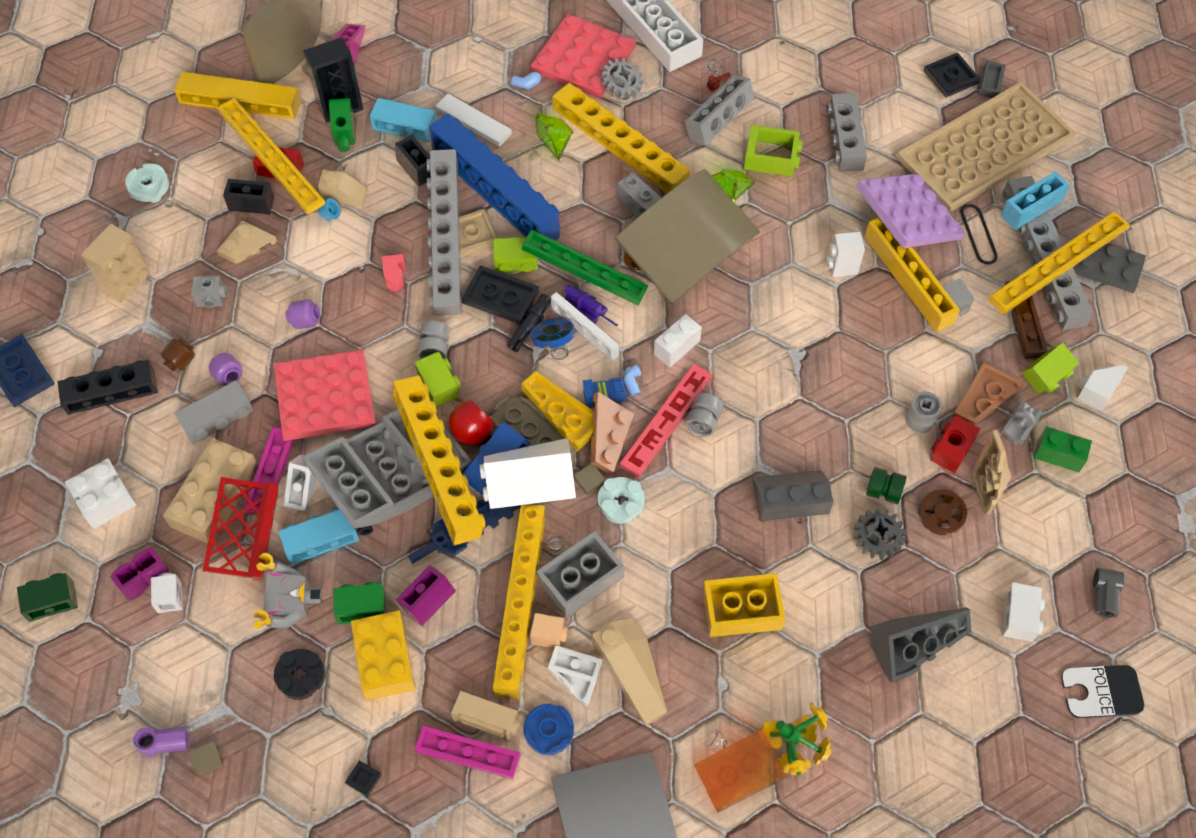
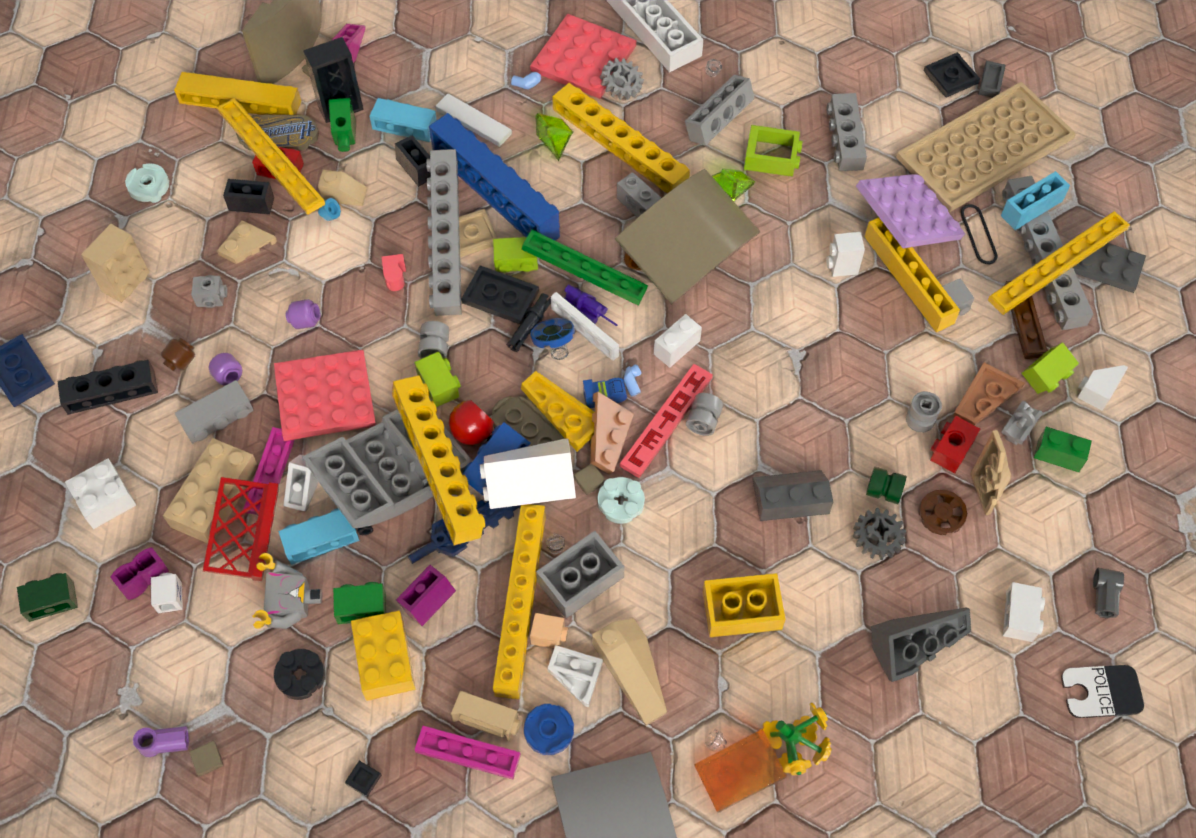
clear red hand [707,72,731,91] -> none
none -> dark tan tile [236,115,319,151]

